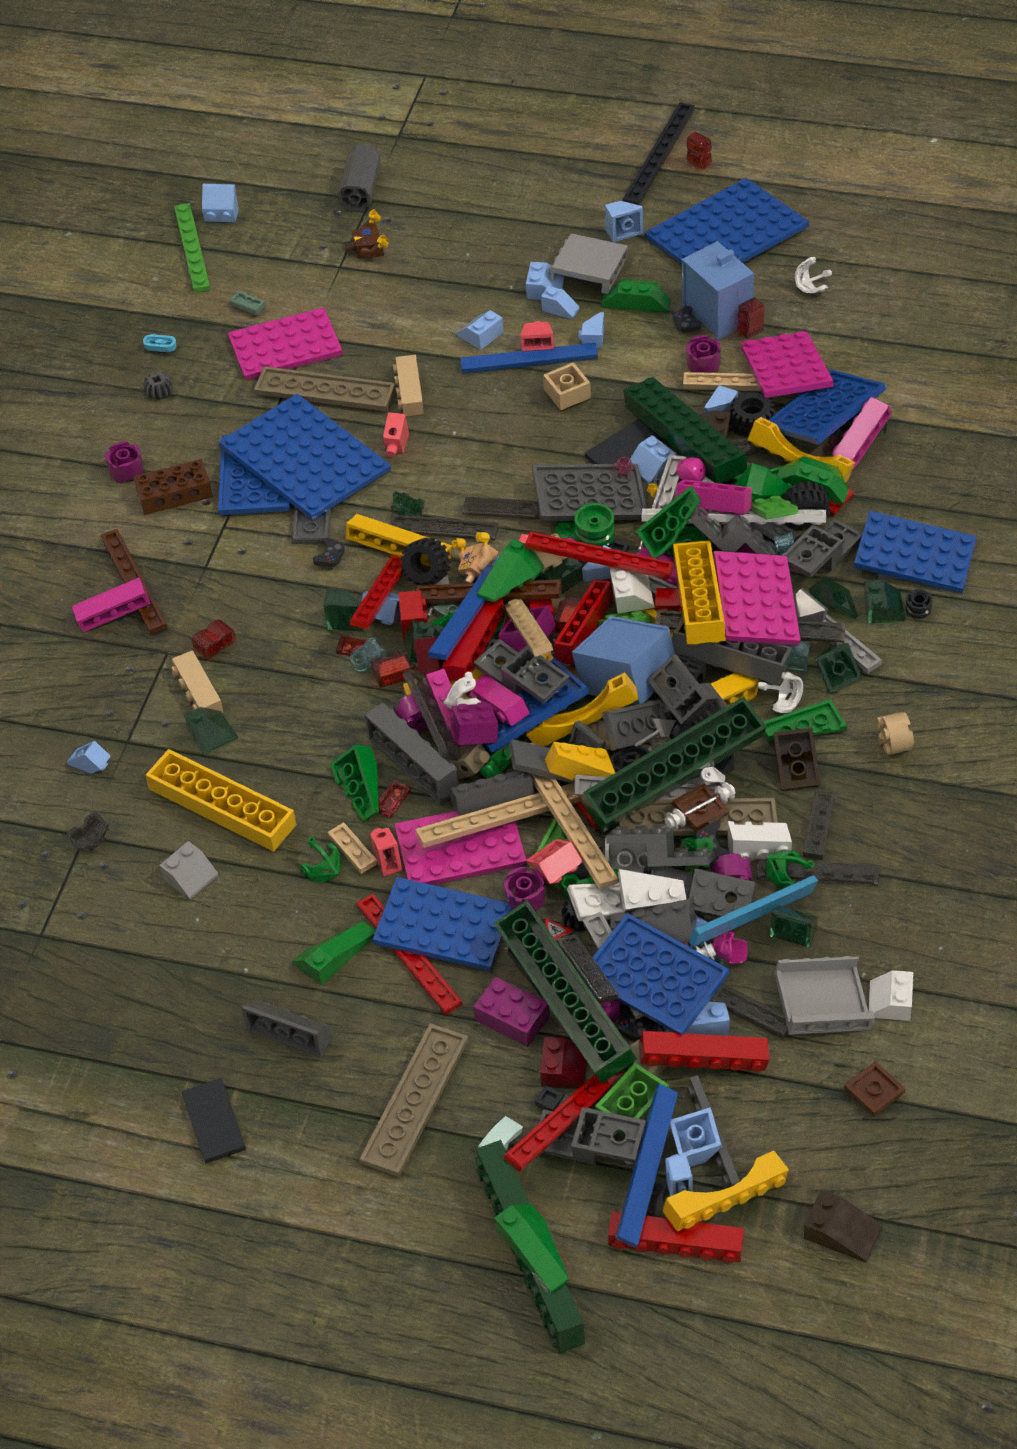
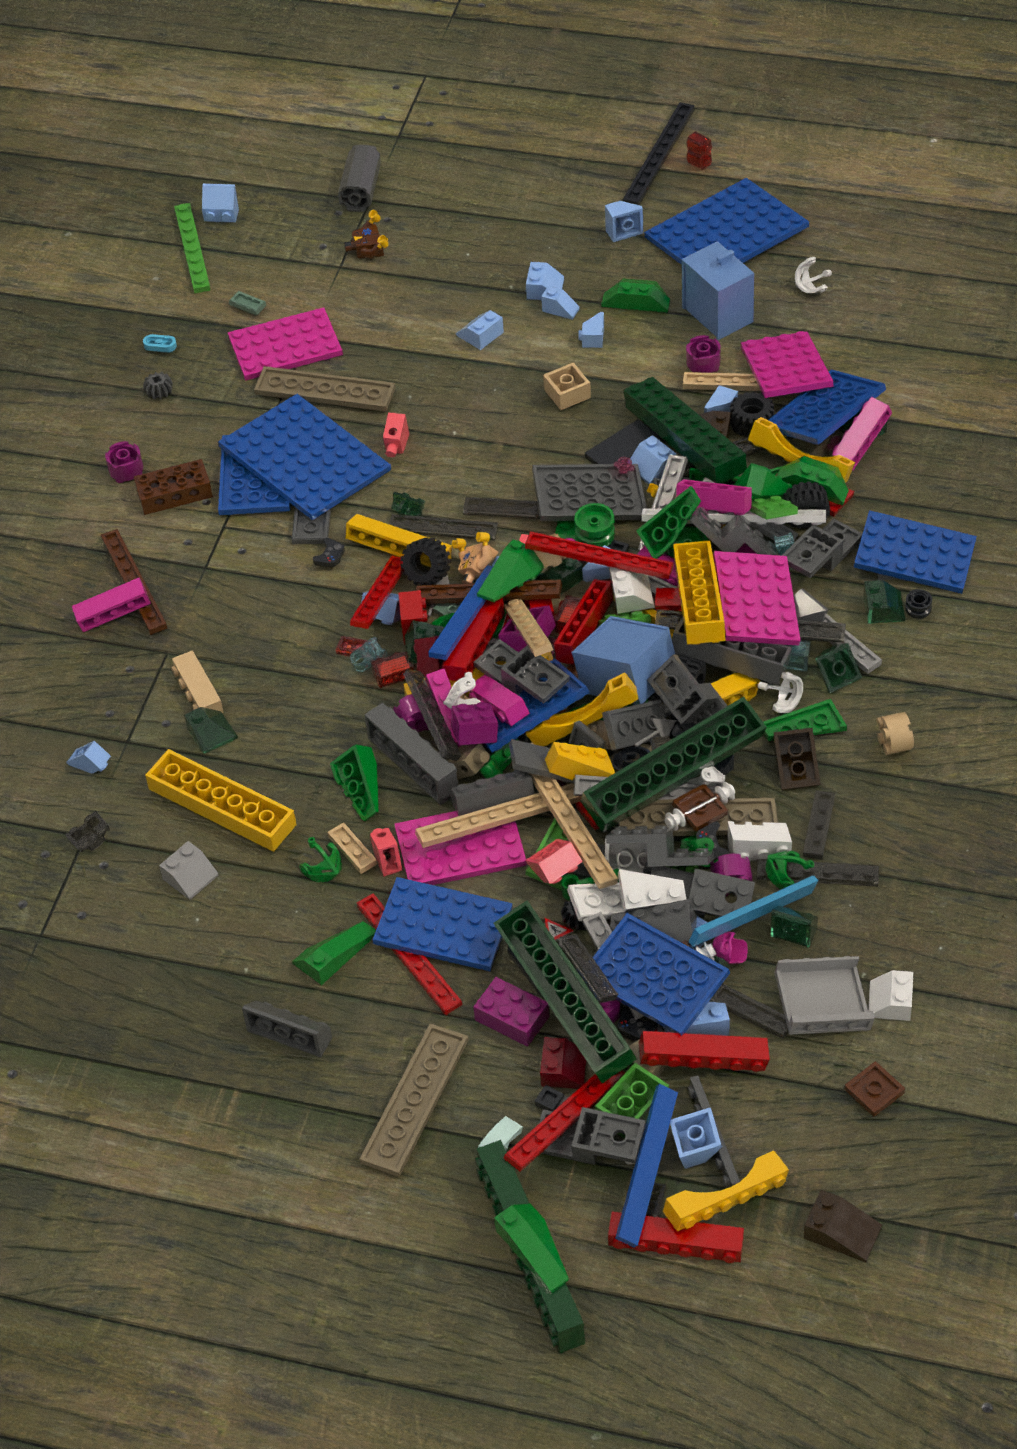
black tile [181,1078,246,1164] -> none
clear red brick [192,619,236,659] -> none
clear green slope [323,588,364,632] -> none
clear red tile [378,780,411,818] -> none
tan brick [393,355,424,416] -> none
blue tile [460,343,598,374] -> none
magenta brick [504,867,545,911] -> none
coral torso [521,321,554,351] -> none
light grey panel [549,233,628,294] -> none
light blue brick [665,1154,693,1197] -> none
black piece [672,306,702,333] -> none
dark pink helmet [676,457,706,481] -> none
clear red brick [737,297,764,339] -> none
clear green slope [808,576,858,618] -> none

